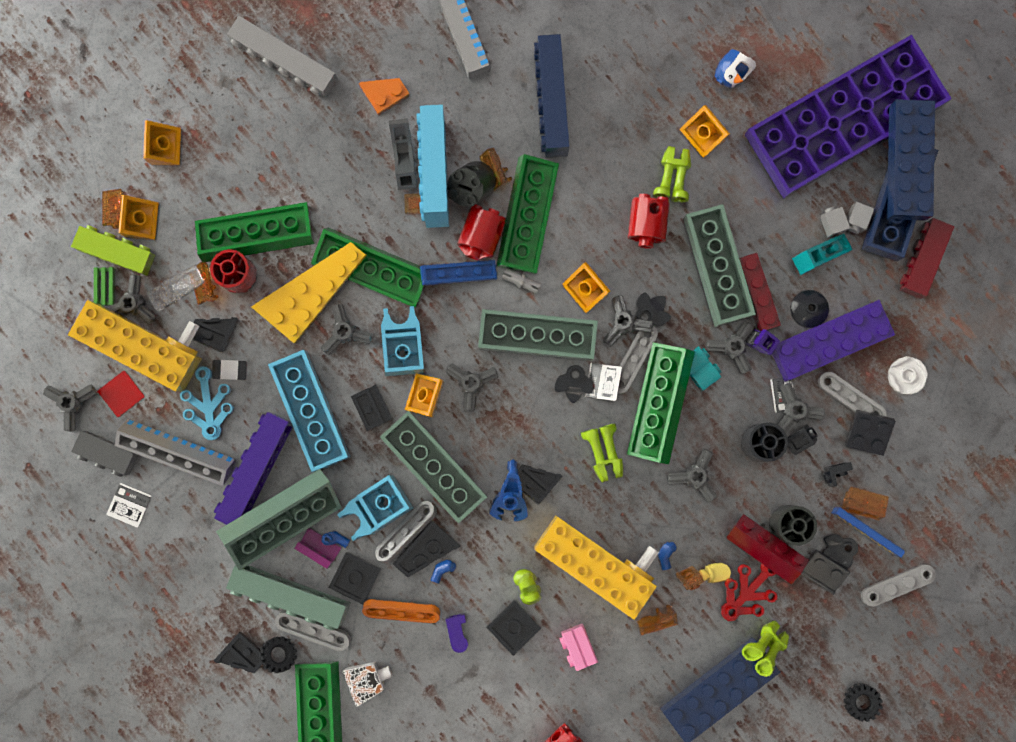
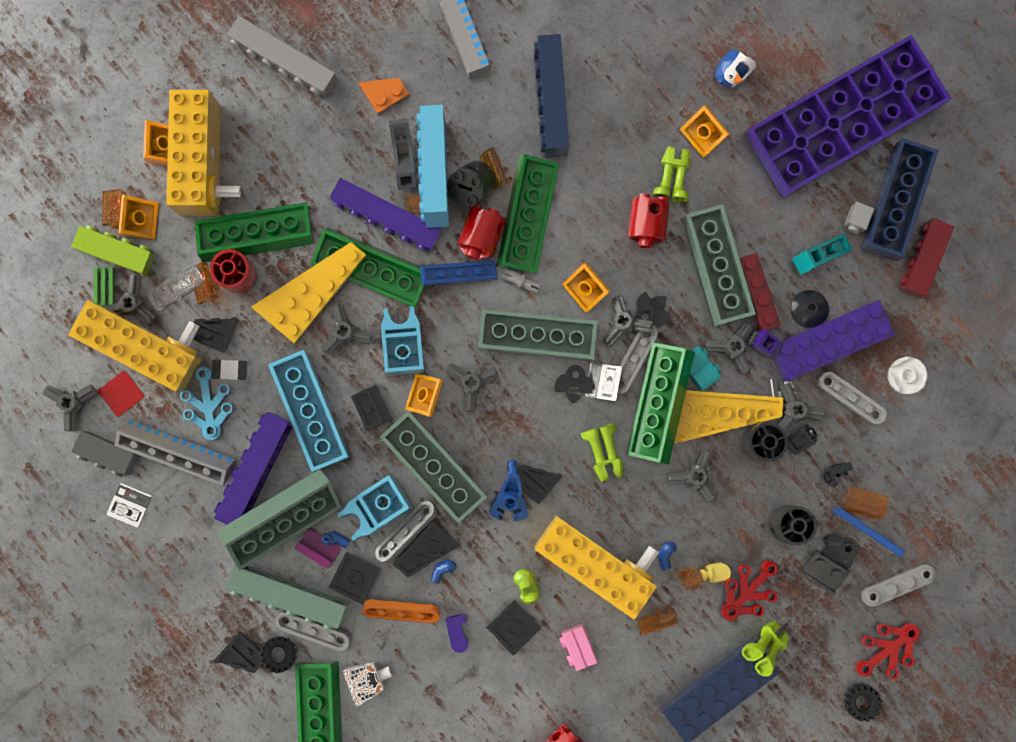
dark red brick [726,514,809,584] -> none
light grey brick [820,206,850,238] -> none
black plate [845,410,896,456] -> none
dark blue brick [887,99,935,221] -> none
none -> yellow piece [166,90,241,216]
none -> dark purple brick [329,178,443,253]
none -> yellow wing [674,390,783,444]
none -> red plant [855,623,920,680]

